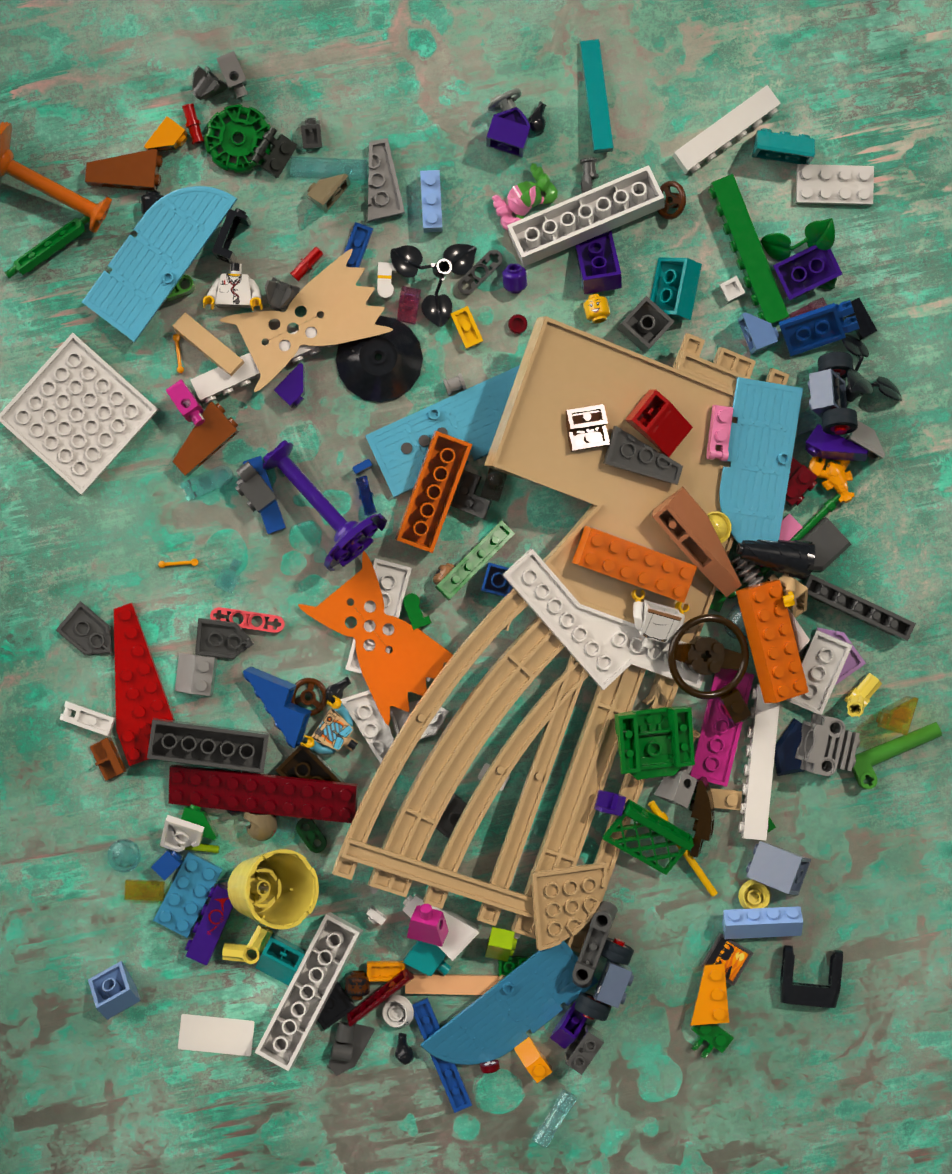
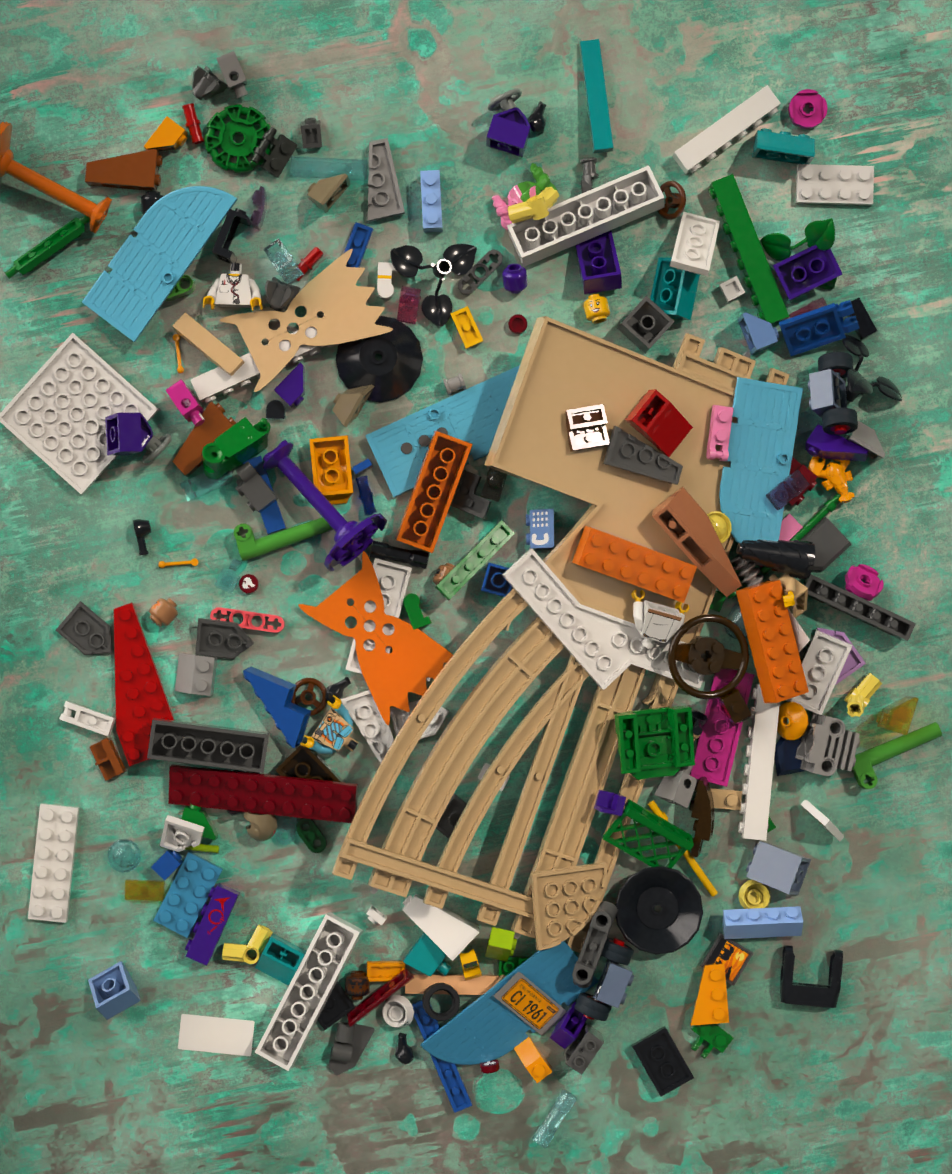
light yellow cone [227,849,319,930] -> none
dark pink torso [407,904,449,947] -> none
none -> white plate [28,803,80,923]
none -> dark purple piece [105,413,172,463]
none -> black bar [133,519,151,556]
none -> medium nougat head [149,598,178,627]
none -> green piece [202,417,271,480]
none -> bright green axle [234,517,334,561]
none -> dark red tile [239,574,259,593]
none -> clear purple slope [250,186,267,230]
none -> clear light blue brick [264,238,303,285]
none -> black tile [266,400,286,419]
none -> light orange slope [309,435,353,504]
none -> dark tan slope [333,384,375,427]
none -> black axle [370,540,430,569]
none -> black tyre [422,983,460,1021]
none -> yellow leg [459,949,482,980]
none -> sticker [494,972,566,1035]
none -> light yellow piece [508,187,559,224]
none -> medium blue slope [526,509,554,549]
none -> black dish [615,866,703,955]
none -> black plate [632,1026,694,1097]
none -> white plate [670,212,720,276]
none -> black bar [692,710,708,735]
none -> clear purple slope [766,470,810,510]
none -> light orange dish [777,702,808,740]
none -> dark pink plate [788,89,828,129]
none -> white tile [801,800,844,842]
none -> dark pink plate [845,564,884,601]

